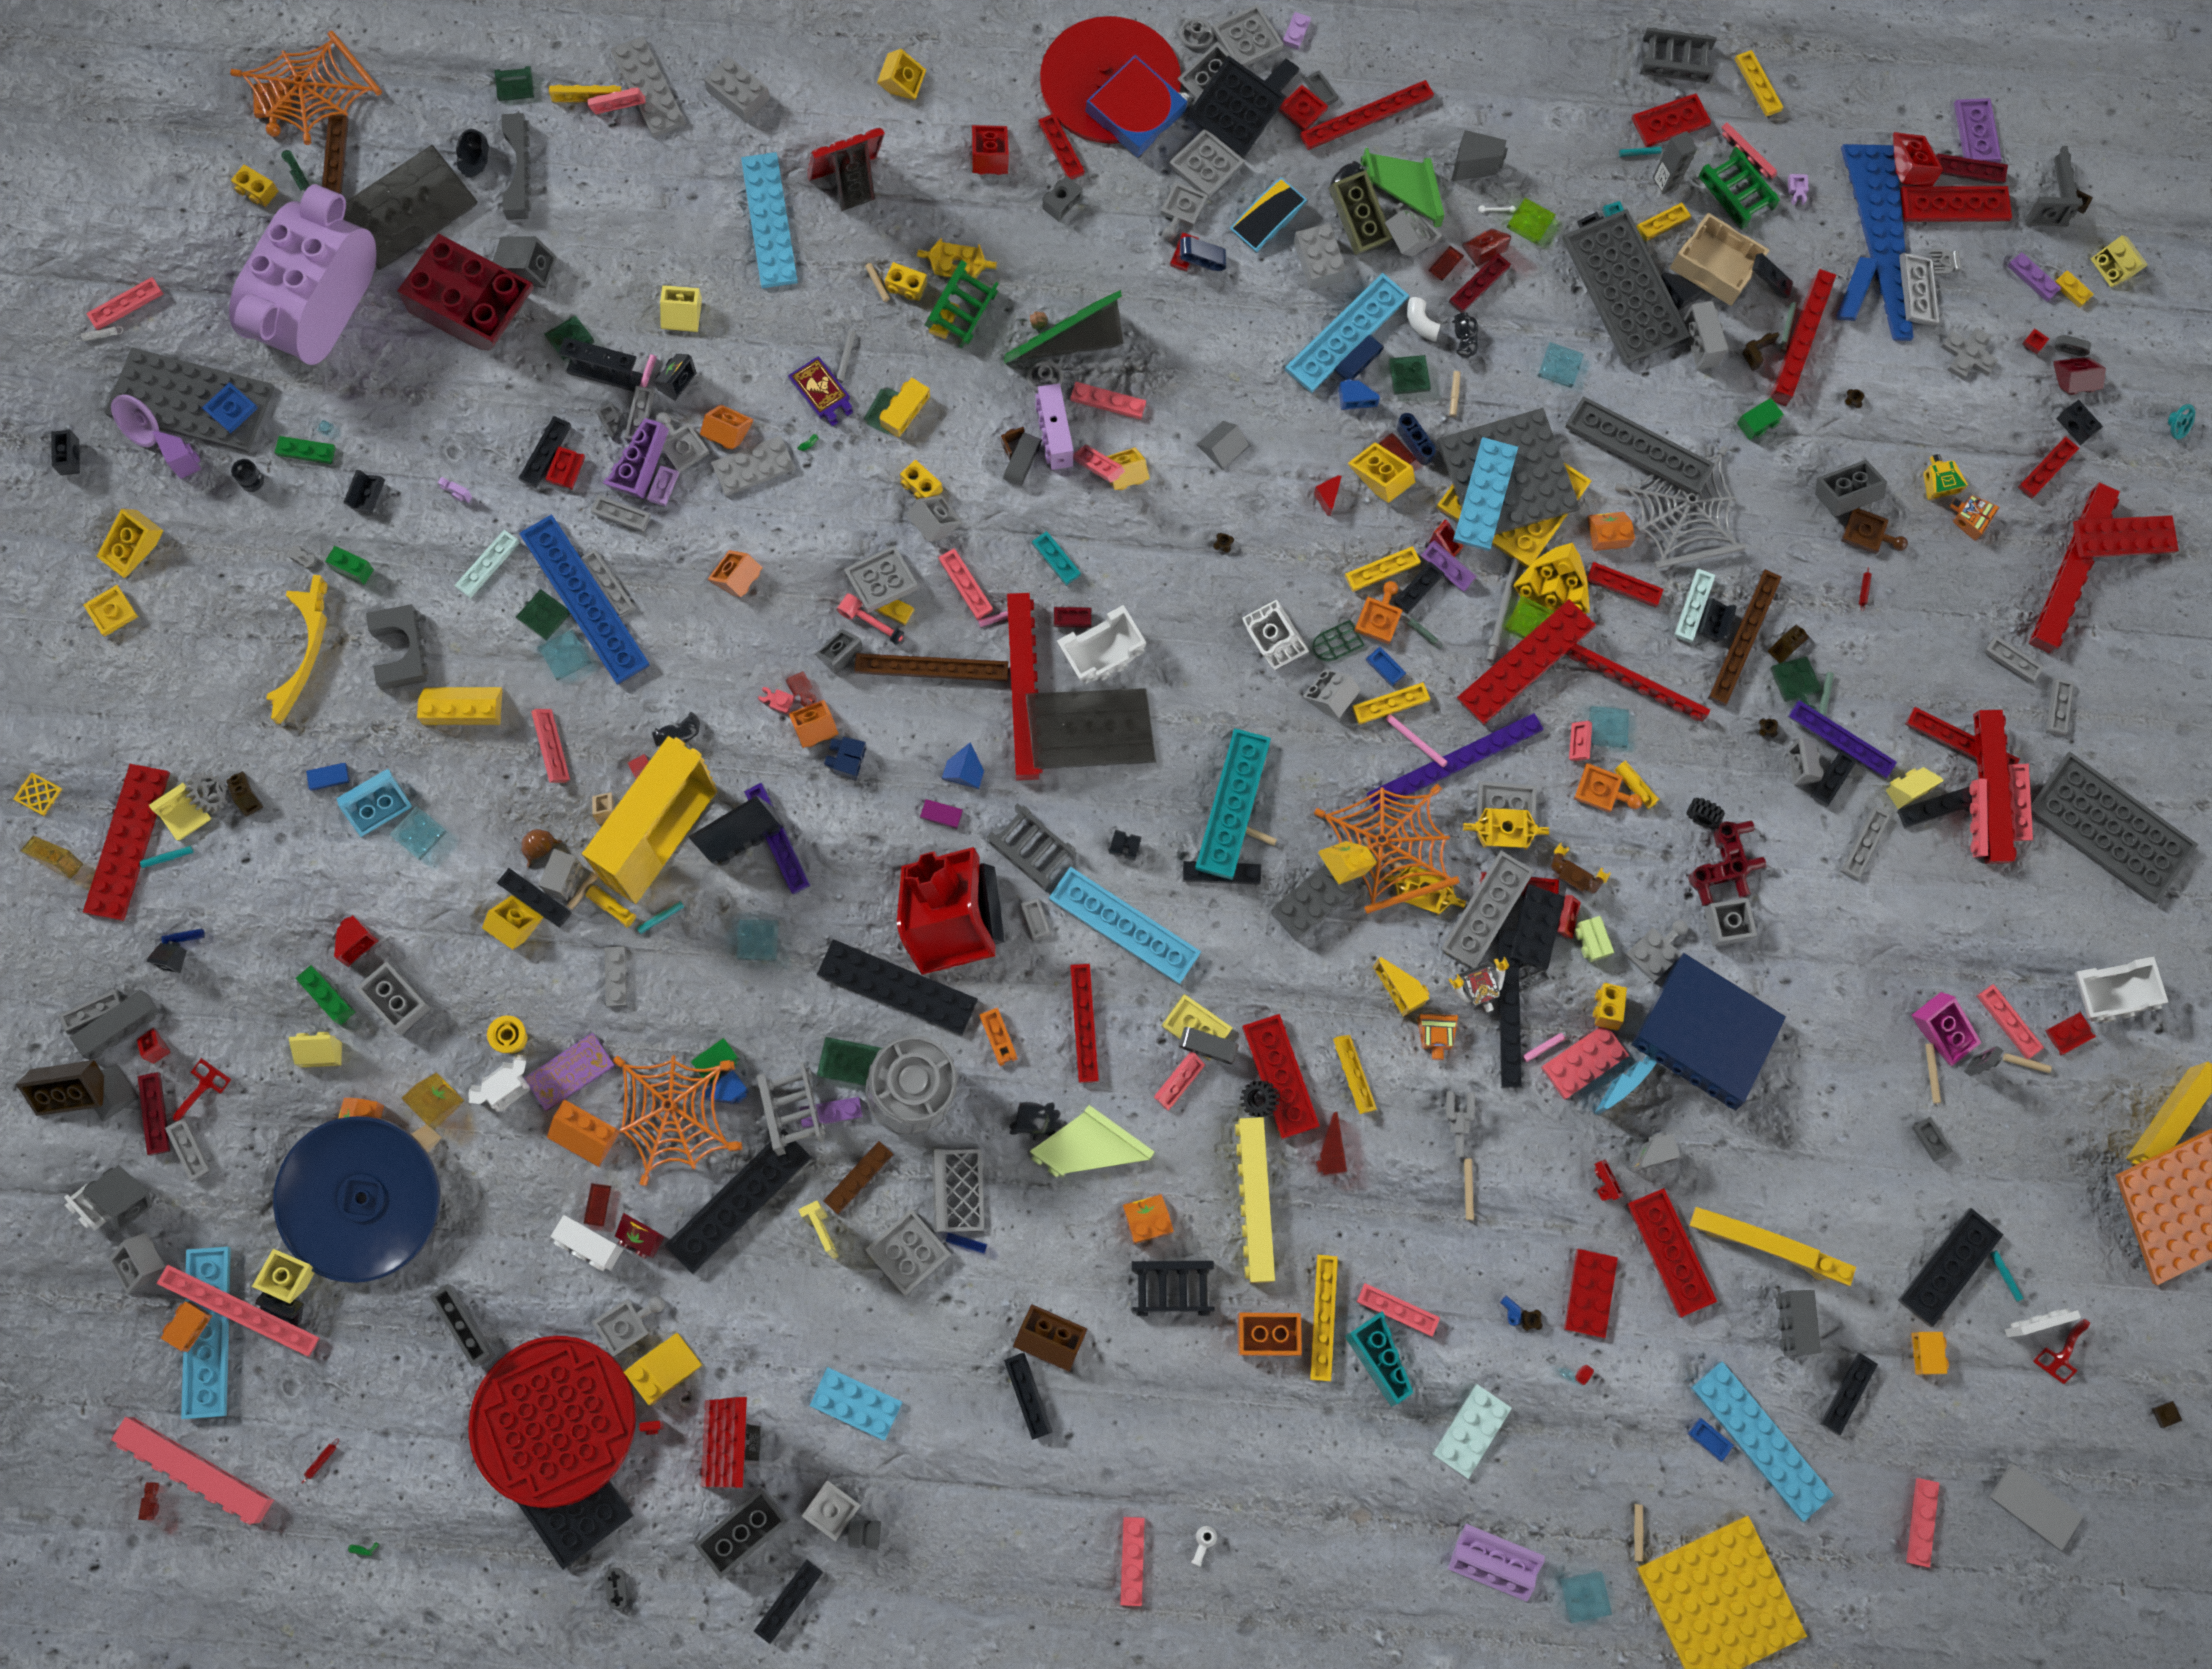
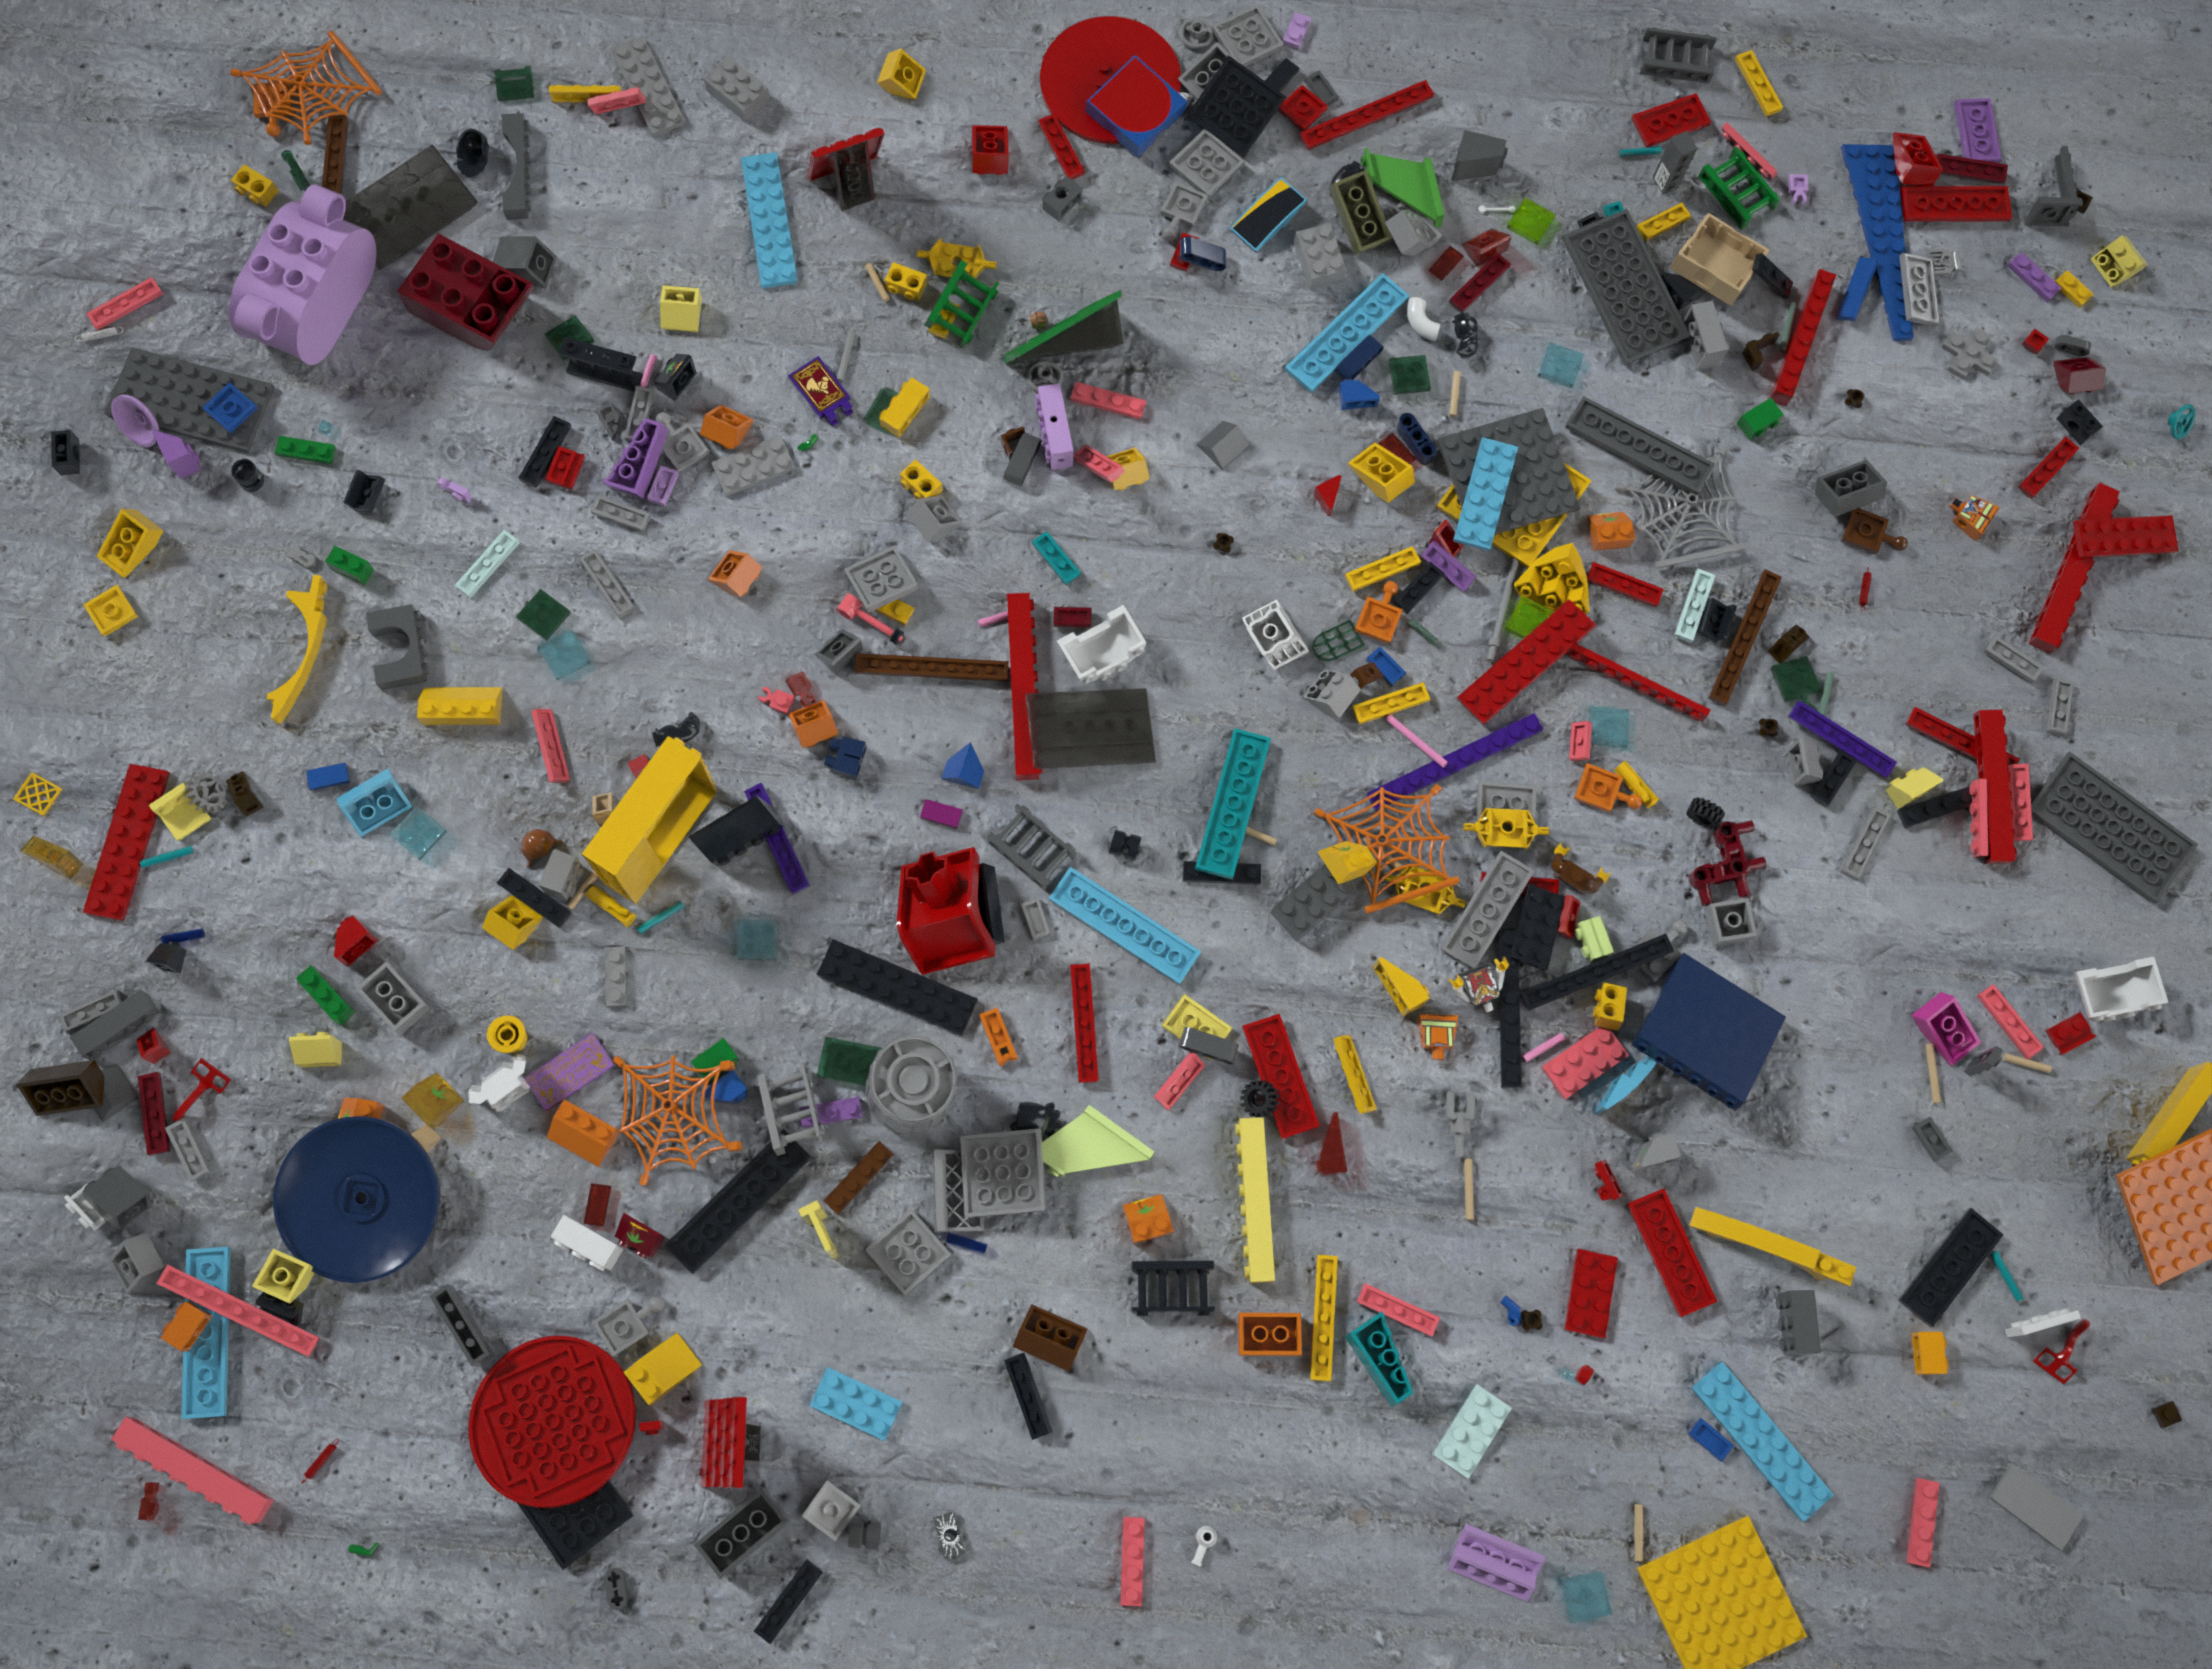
blue plate [519,514,650,685] -> none
coral plate [938,548,993,620] -> none
black plate [1820,1353,1878,1435] -> none
yellow torso [1923,454,1968,500] -> none
none -> tile [933,1511,965,1560]
none -> light grey plate [960,1128,1046,1218]
none -> reddish brown bracket [1350,662,1383,691]
none -> black plate [1520,933,1674,1011]

